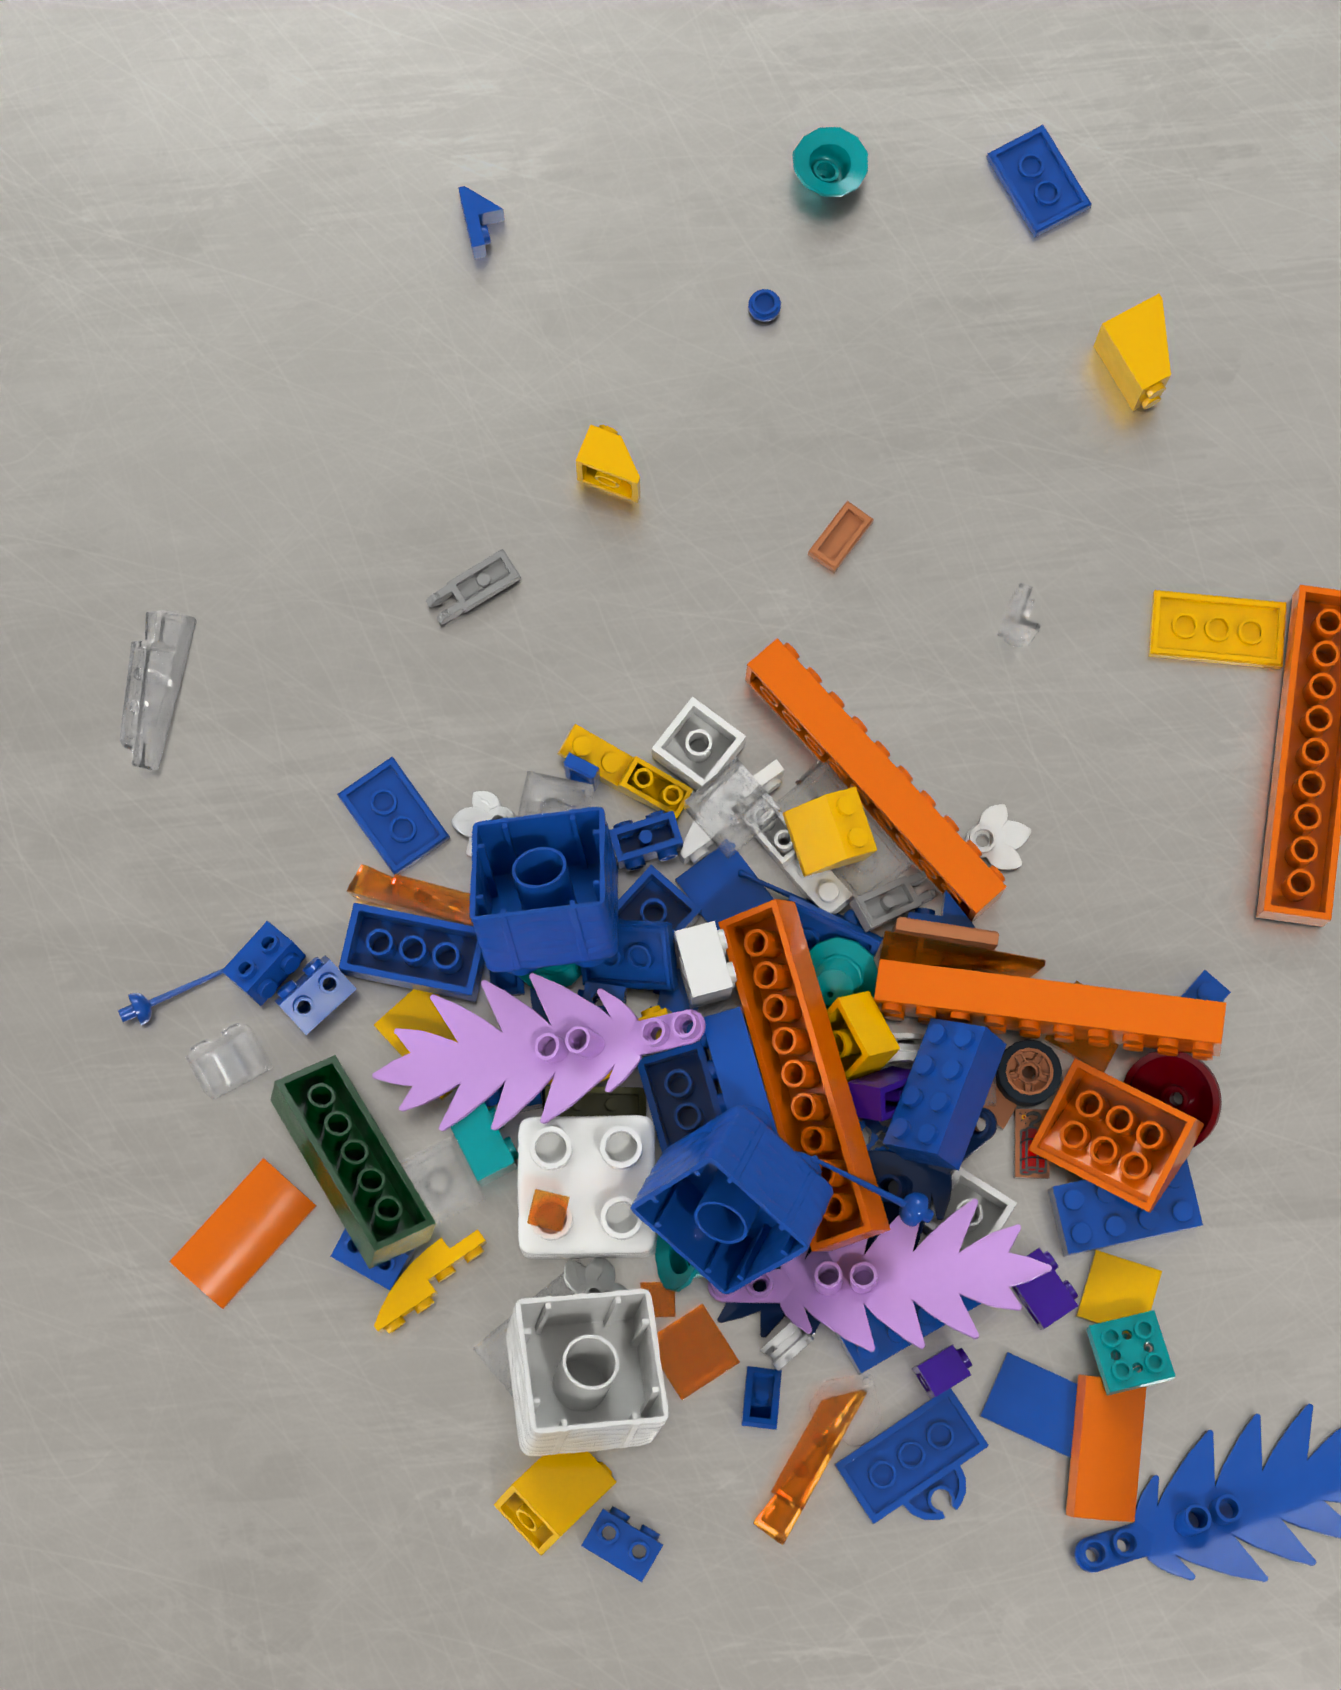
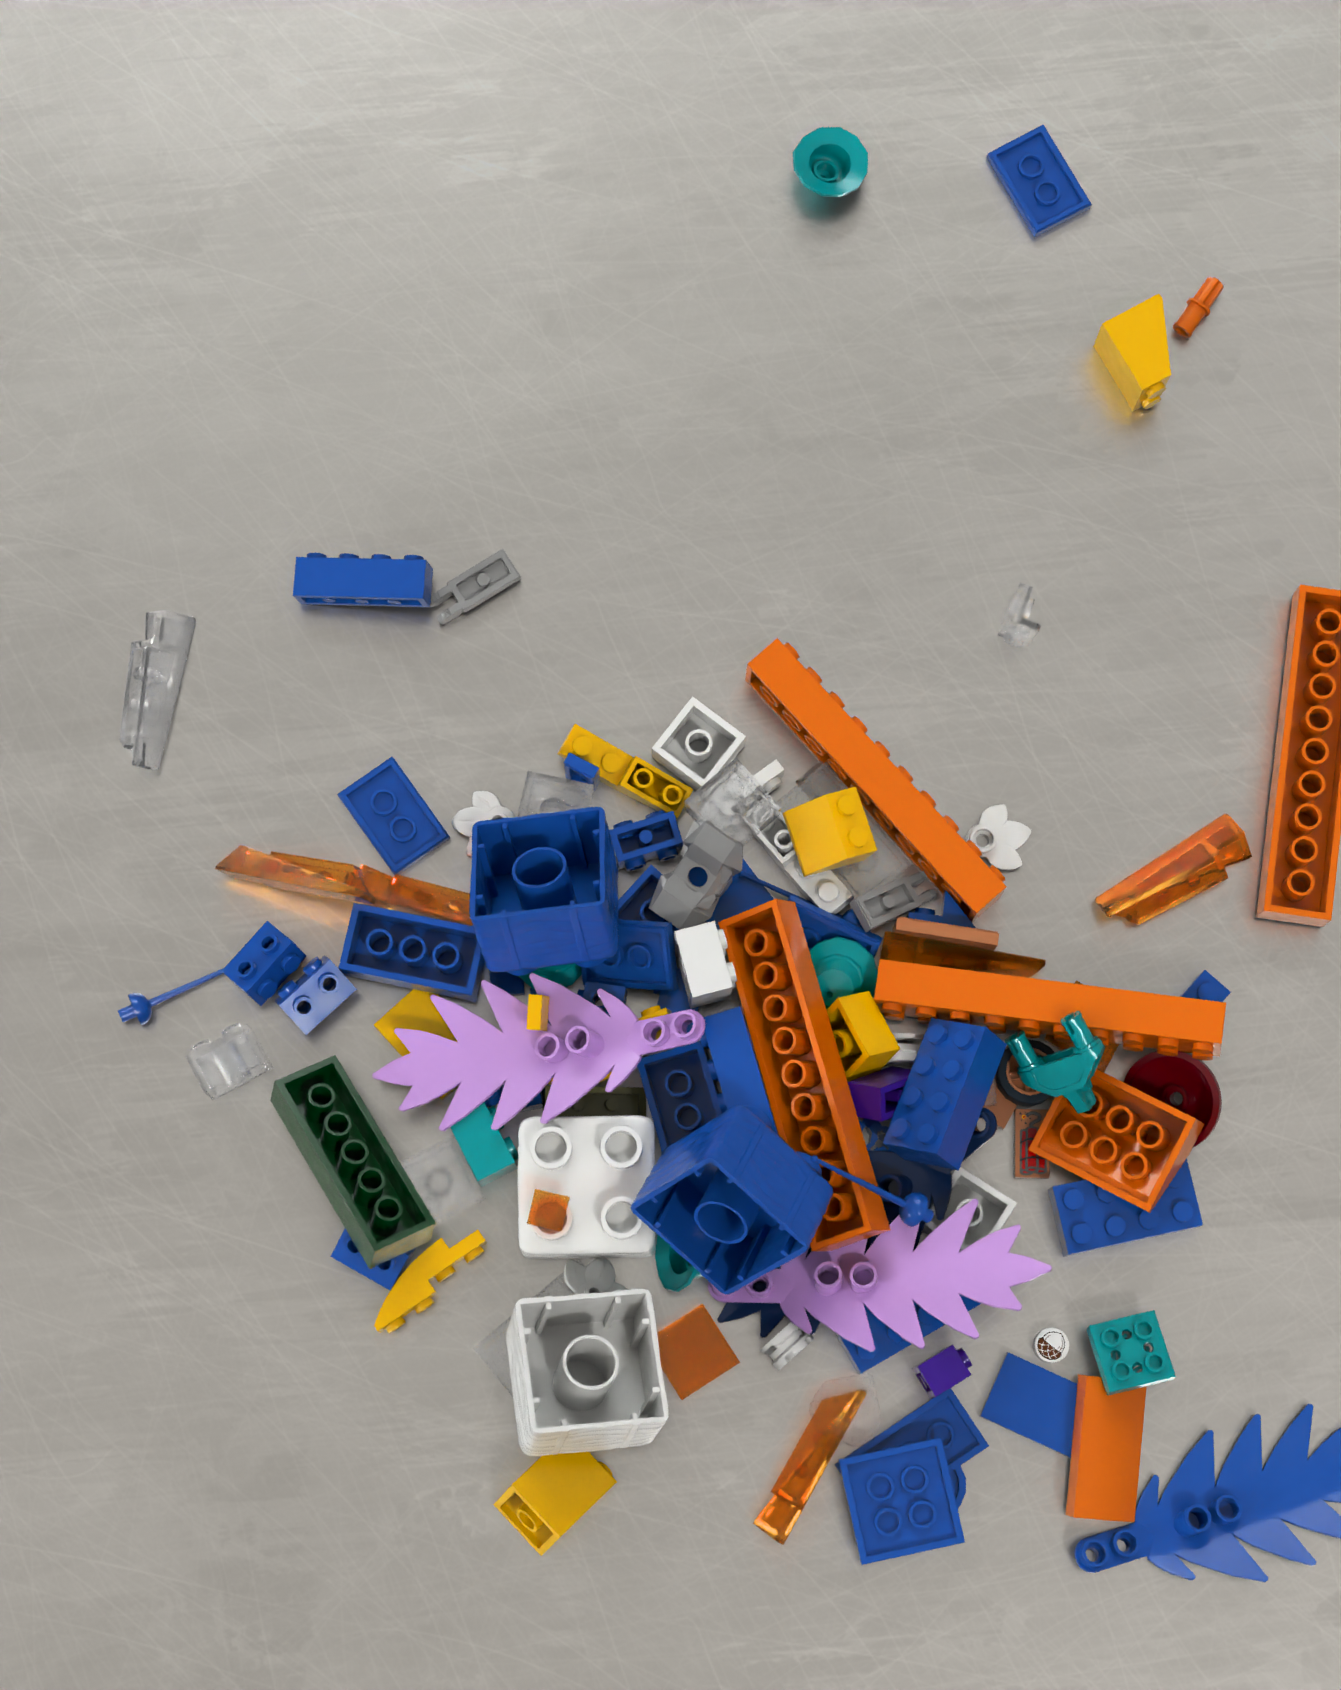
orange slope [169,1158,316,1309] -> none
blue slope [458,186,505,259] -> none
yellow slope [576,424,640,503] -> none
blue brick [581,1506,663,1582] -> none
clear orange tile [640,1282,676,1318] -> none
blue slope [741,1366,782,1430] -> none
blue plate [748,289,781,322] -> none
nougat tile [808,501,874,573] -> none
dark purple brick [1012,1248,1078,1330] -> none
yellow tile [1075,1250,1162,1334] -> none
yellow tile [1148,590,1287,669] -> none
none -> clear orange wedge [215,845,376,905]
none -> blue brick [293,553,433,607]
none -> yellow tile [527,994,549,1031]
none -> light grey piece [648,821,743,930]
none -> blue plate [838,1437,965,1565]
none -> teal connector [1005,1011,1105,1114]
none -> white tile [1033,1328,1069,1363]
none -> clear orange wedge [1095,814,1252,924]
none -> orange axle [1173,277,1224,338]

